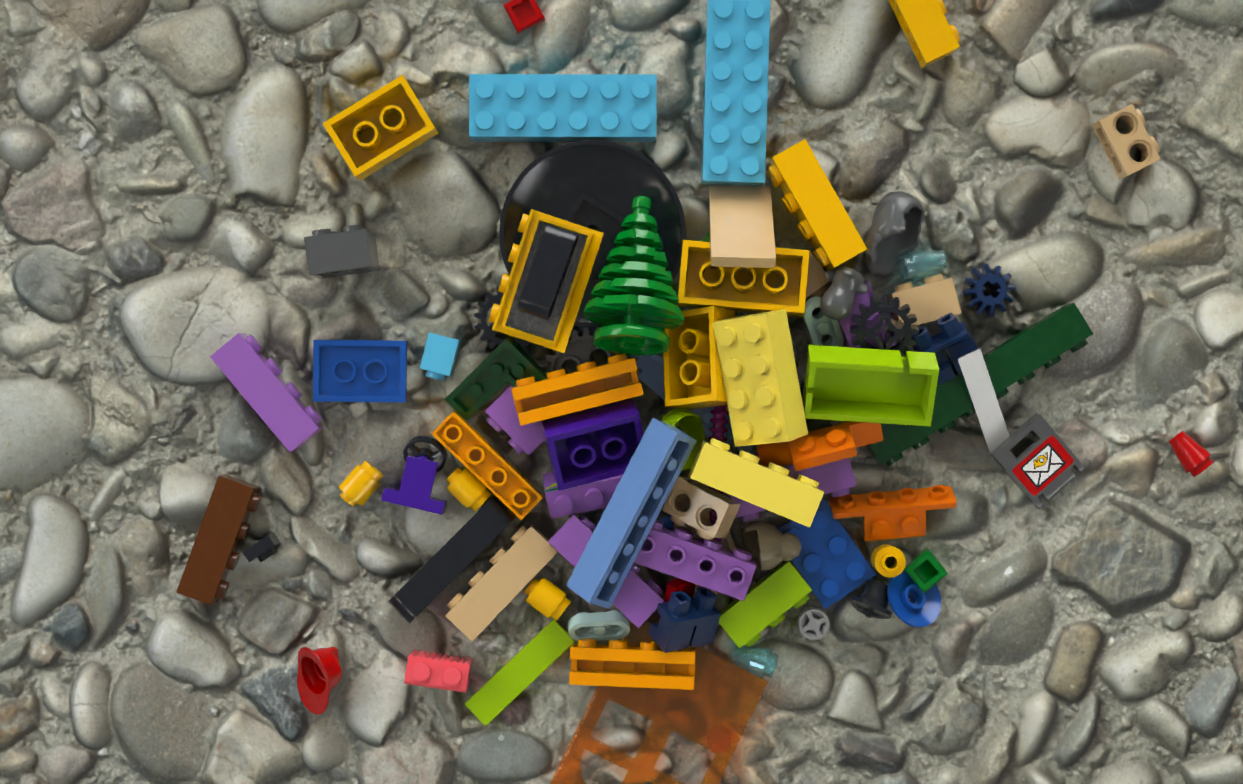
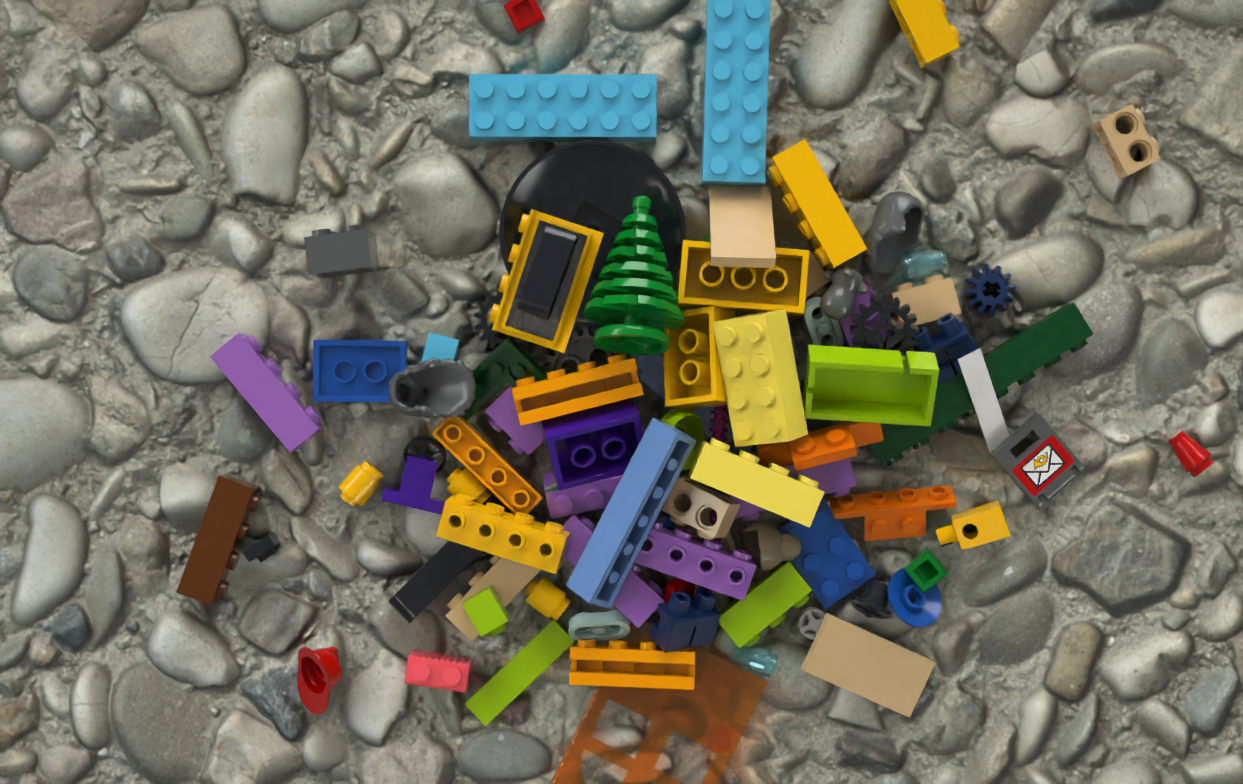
yellow brick [322,75,439,181] -> none
yellow brick [871,544,906,578] -> none
none -> dark grey piece [389,358,476,419]
none -> yellow brick [436,493,571,574]
none -> lime brick [462,585,510,637]
none -> tan tile [800,613,936,718]
none -> yellow torso [935,500,1010,550]

